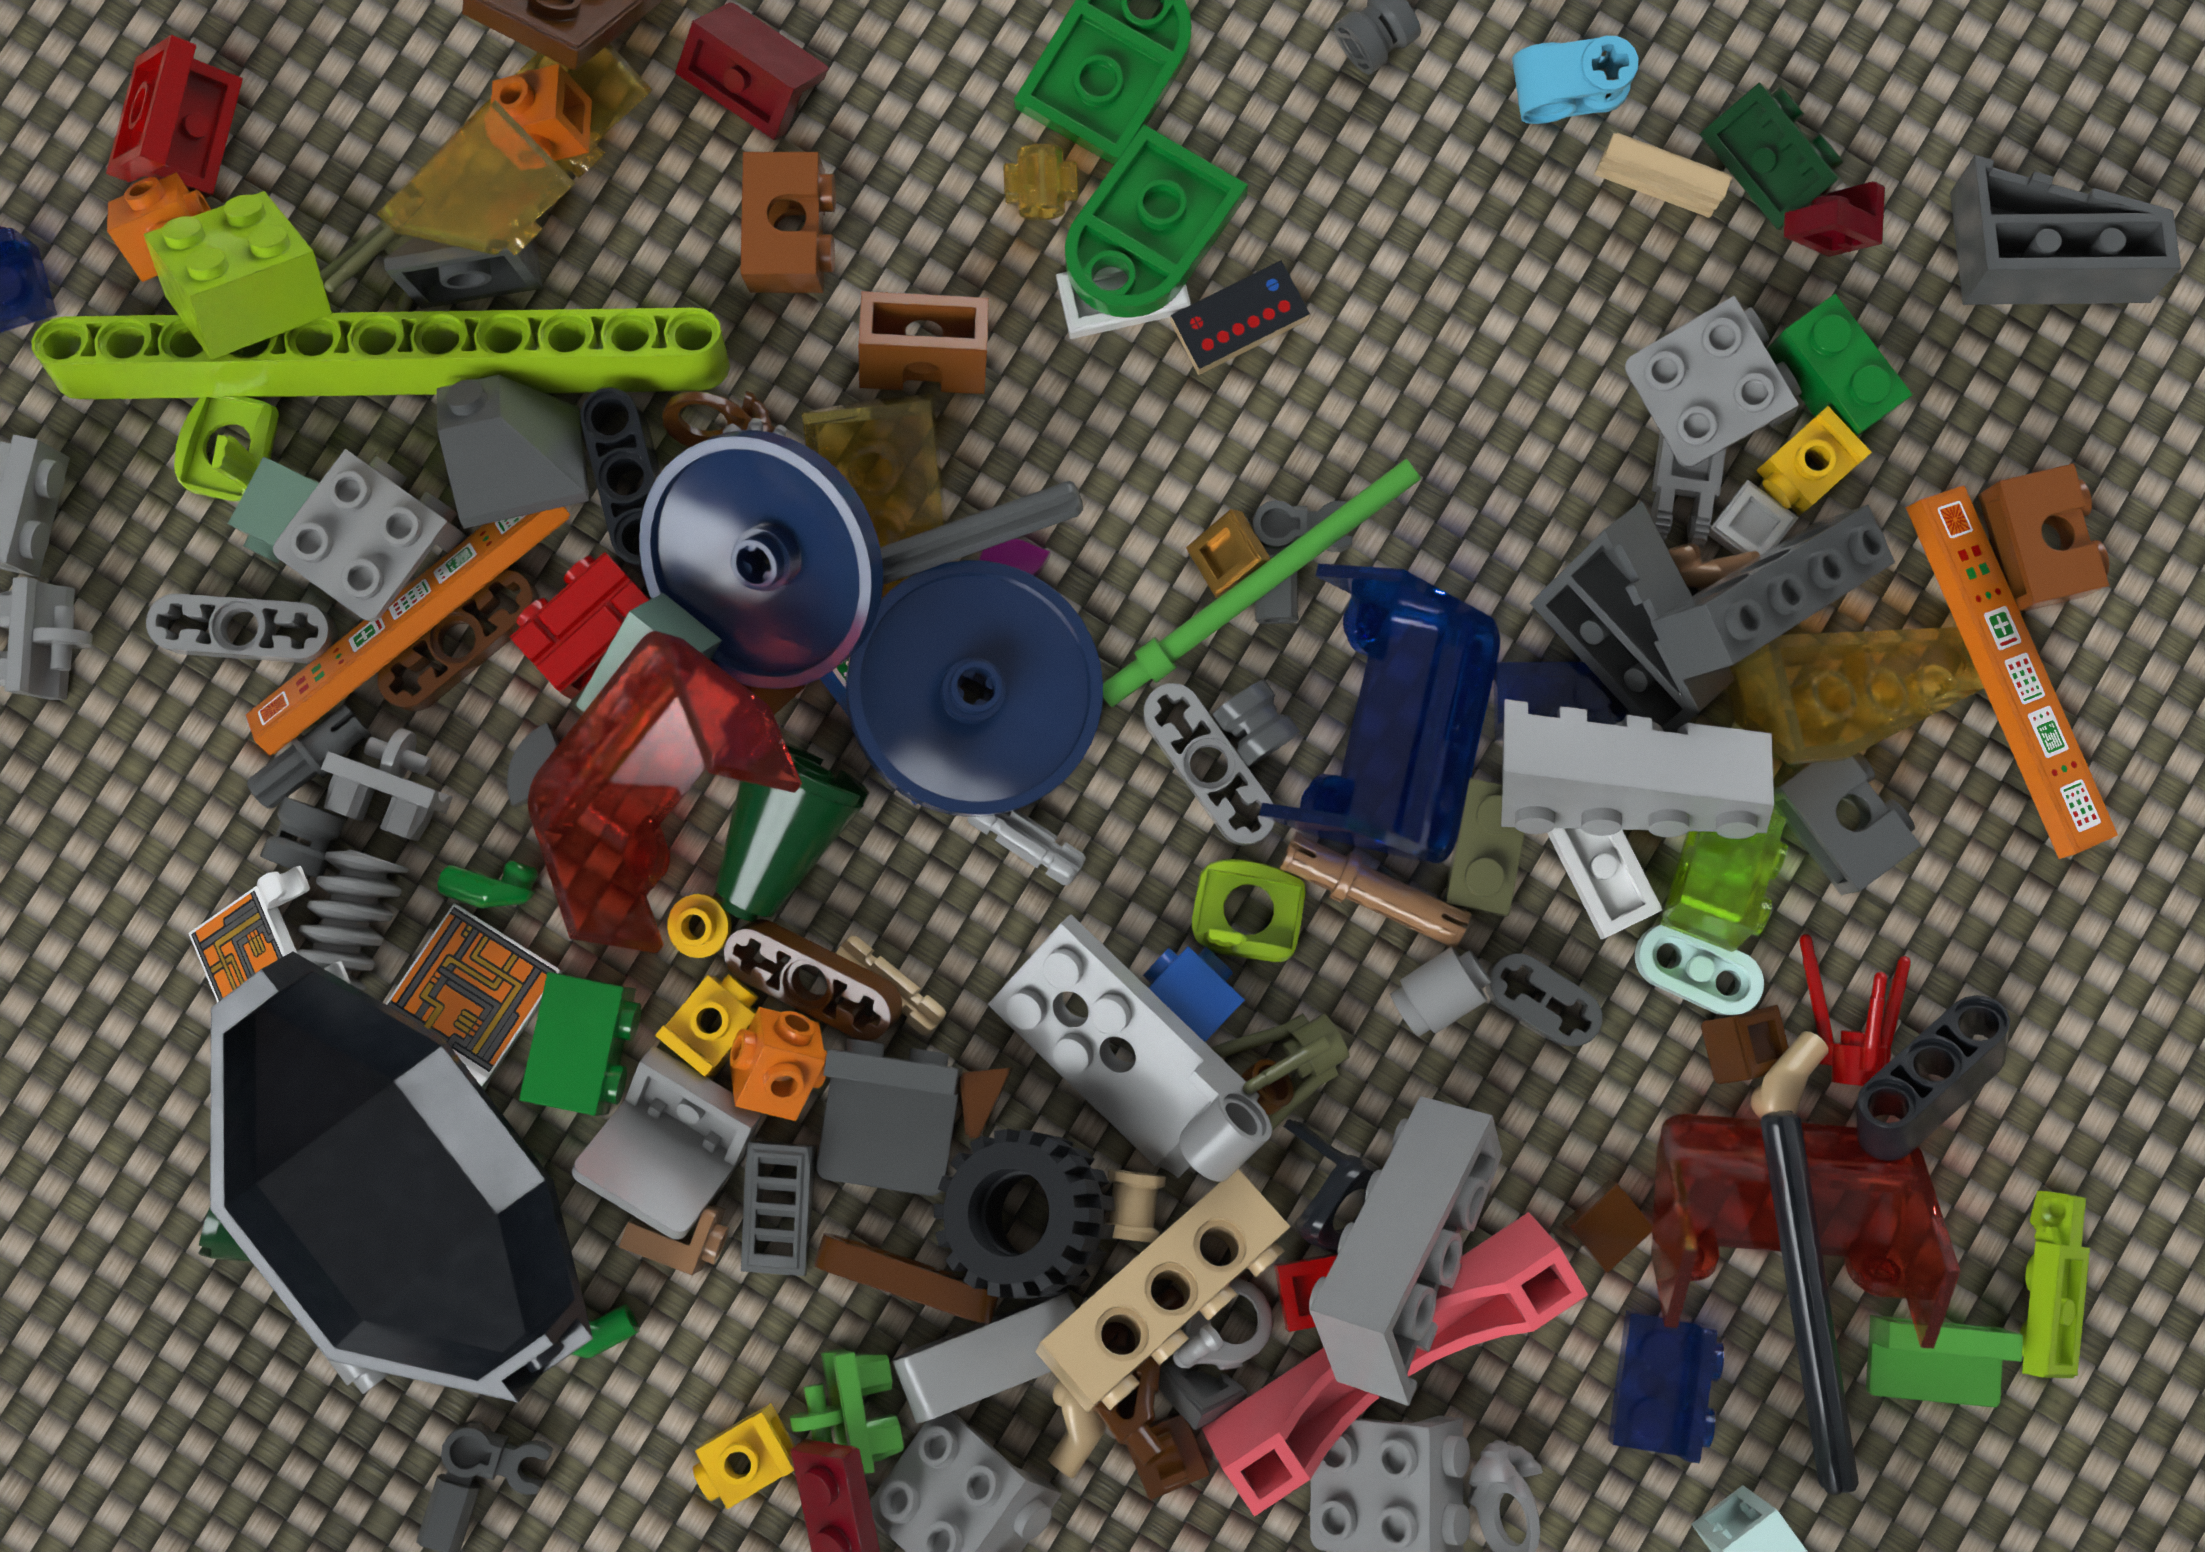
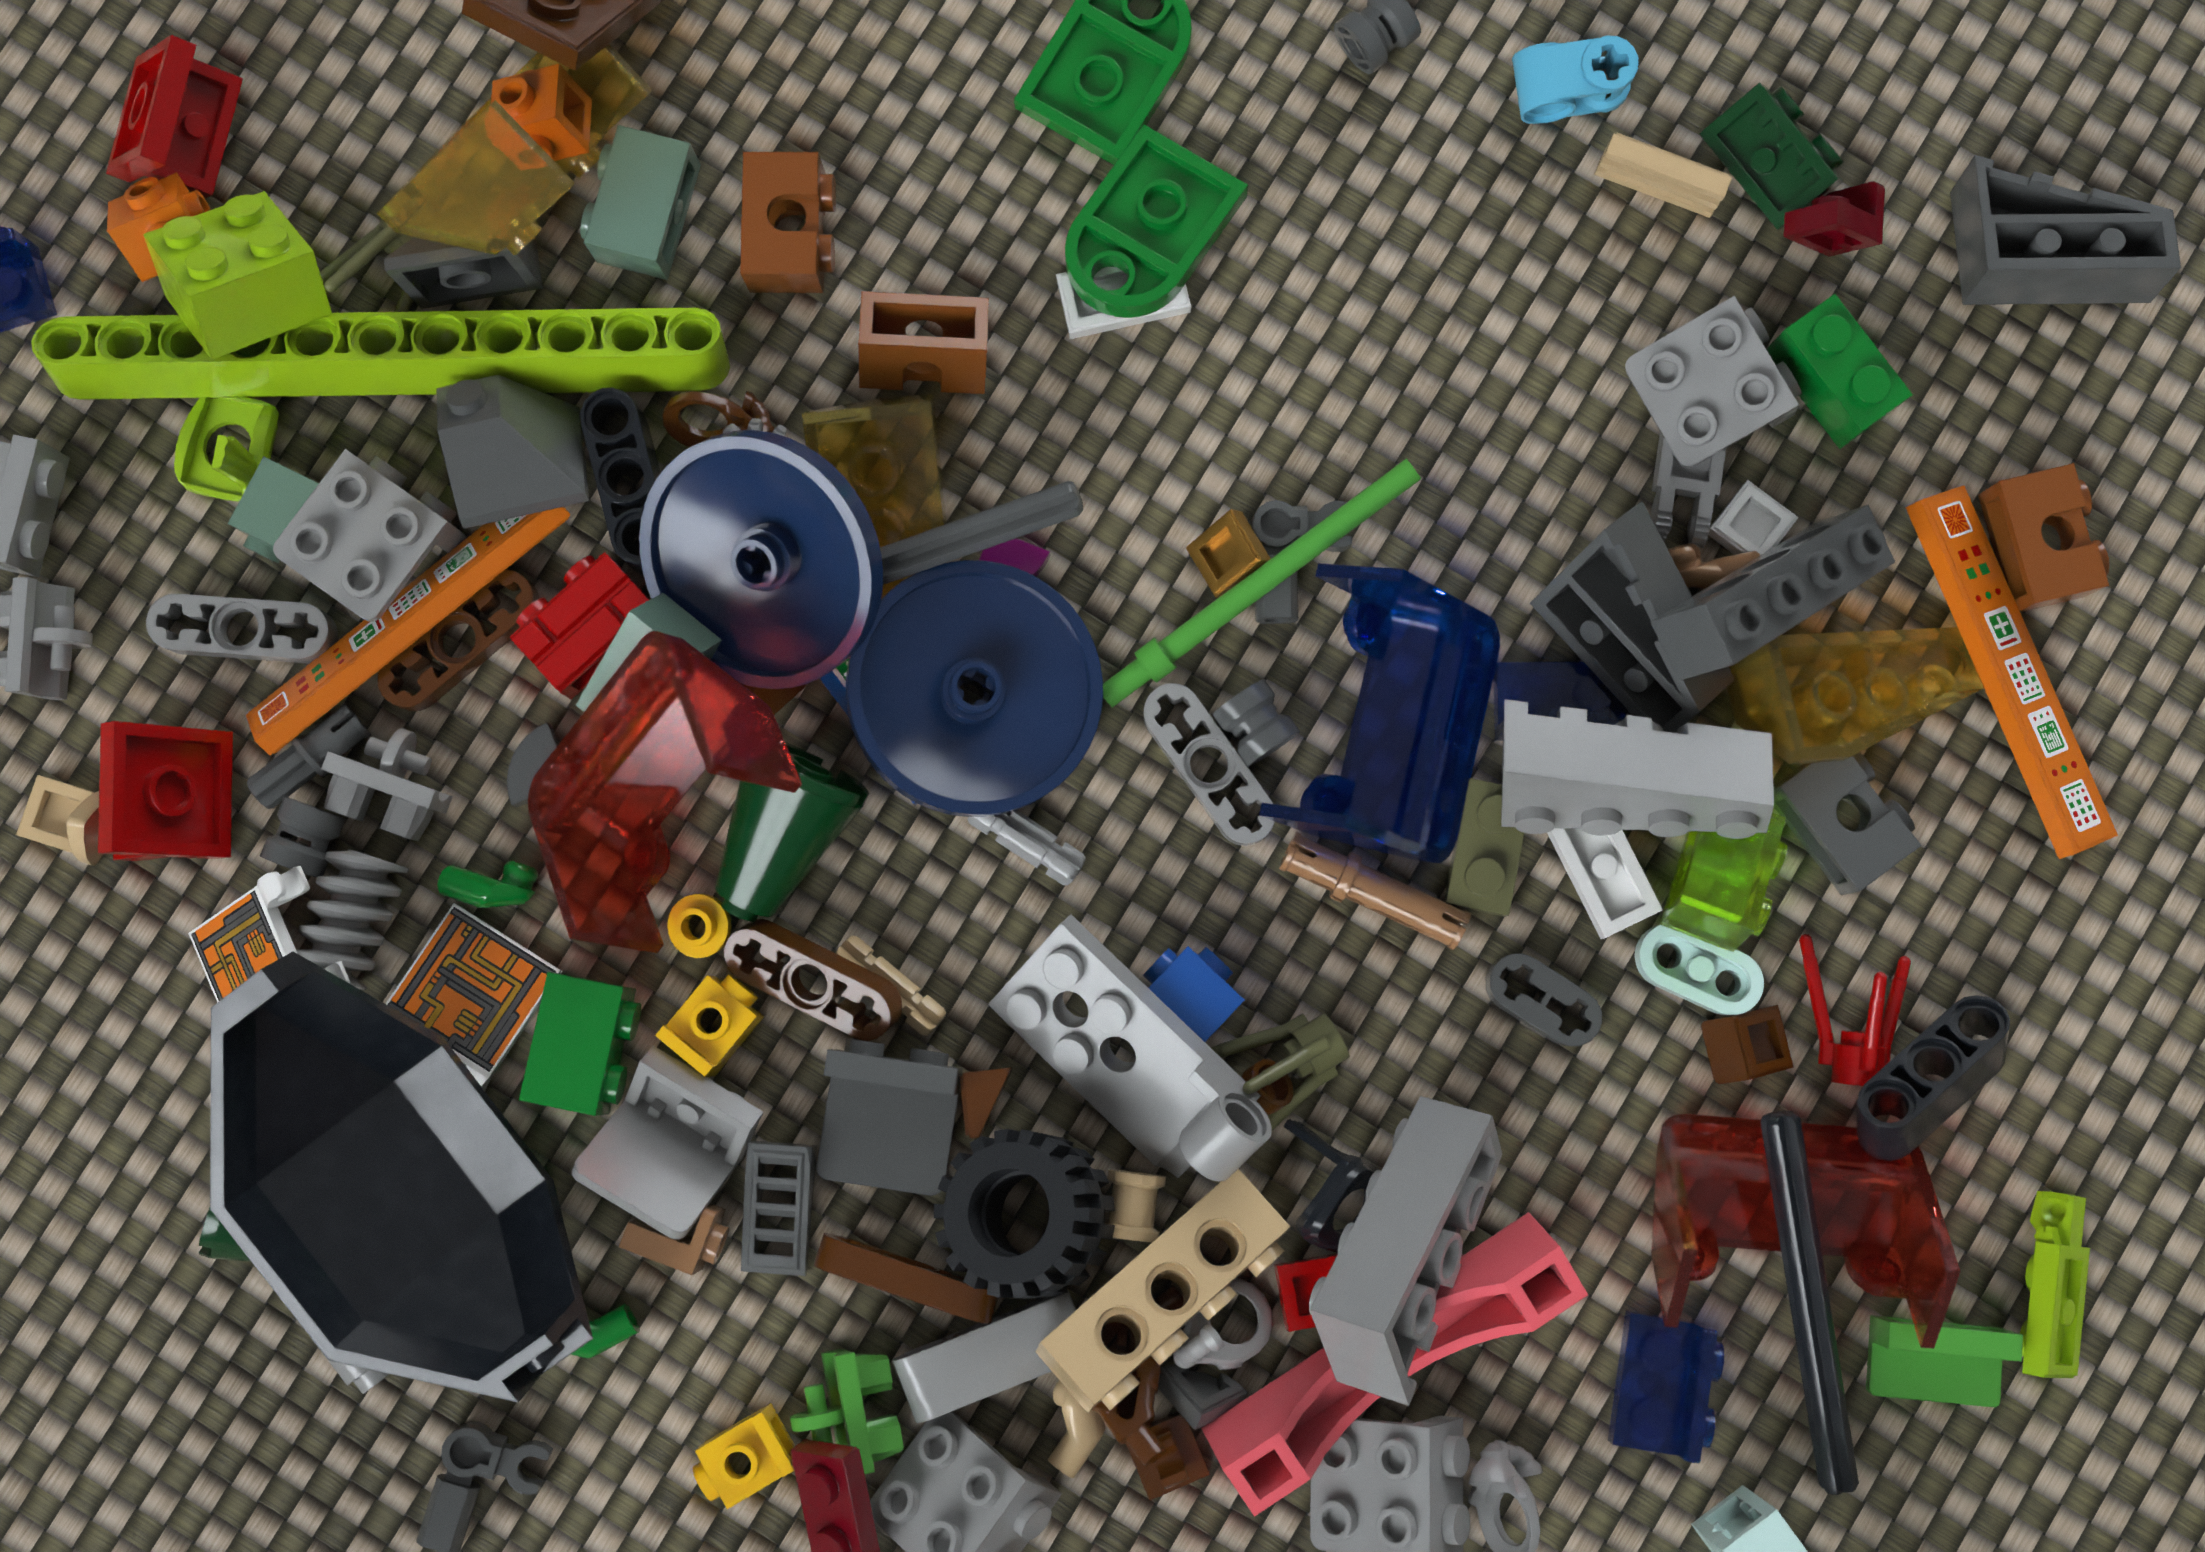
dark red panel [675,2,829,140] -> none
orange brick [730,1007,827,1121] -> none
clear yellow gear [1003,144,1078,220] -> none
black tile [1170,260,1310,375] -> none
lime piece [1192,859,1305,962] -> none
light grey brick [1390,946,1491,1037] -> none
reddish brown slope [1562,1180,1655,1273] -> none
tan arm [1751,1031,1828,1118] -> none
yellow brick [1756,406,1872,516] -> none
none -> tan tile [16,775,103,866]
none -> red bracket [98,721,233,861]
none -> sand green brick [580,125,701,280]

